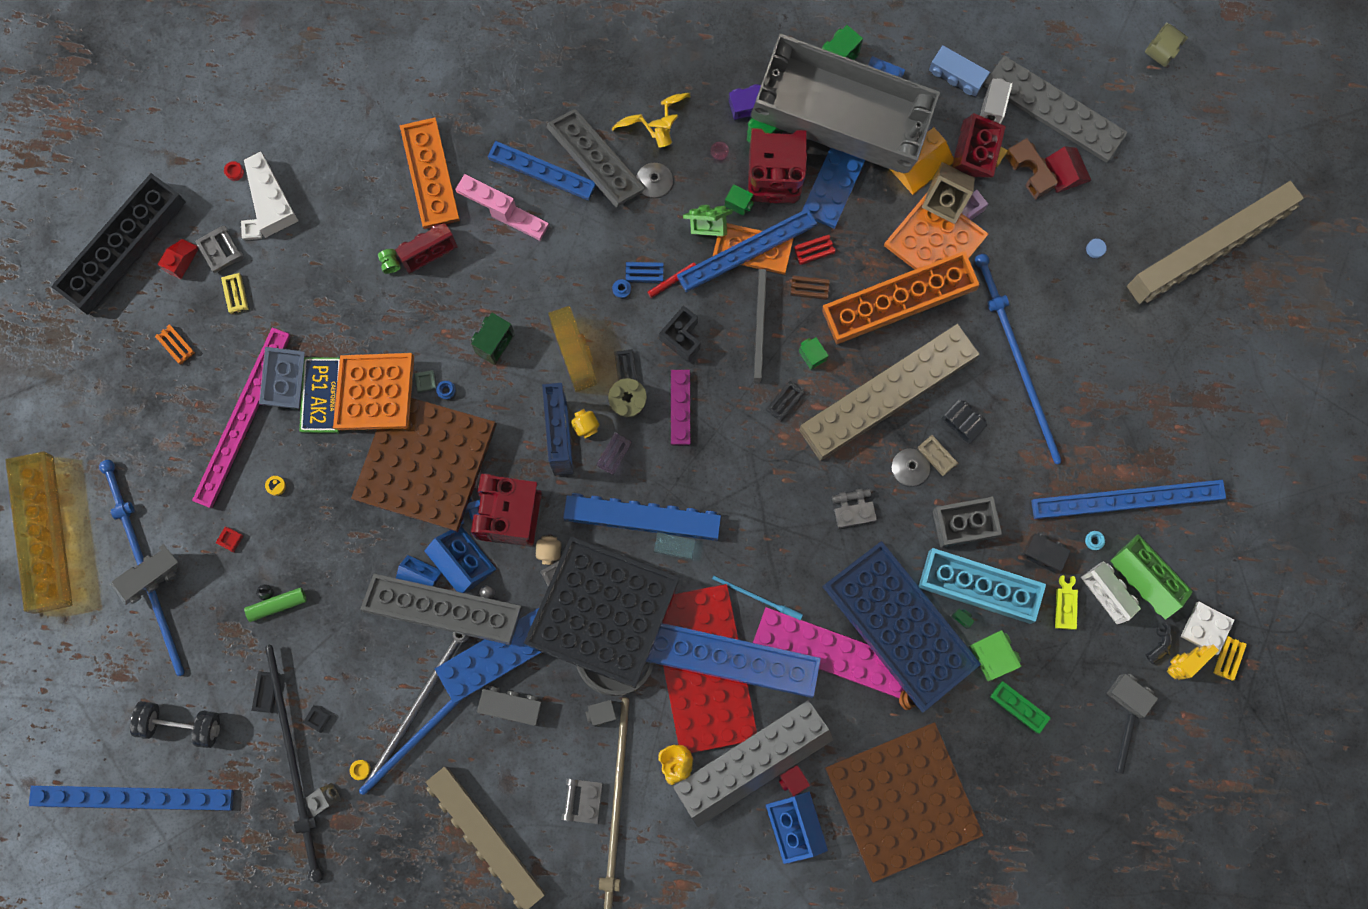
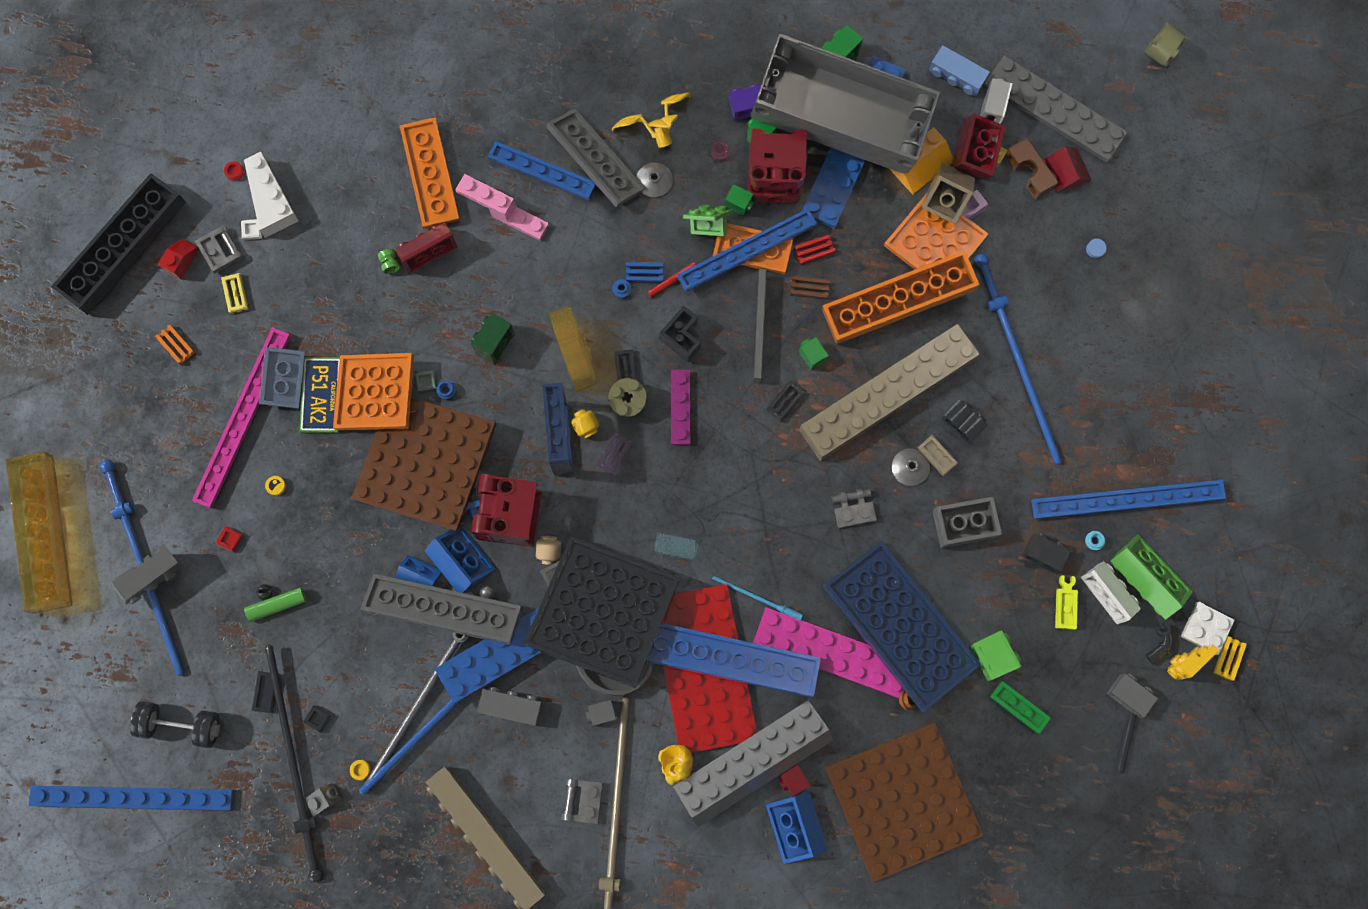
blue brick [563,493,721,541] -> none
medium azure brick [918,548,1046,624] -> none
dark green plate [951,609,974,629] -> none
dark tan brick [1127,181,1304,304] -> none

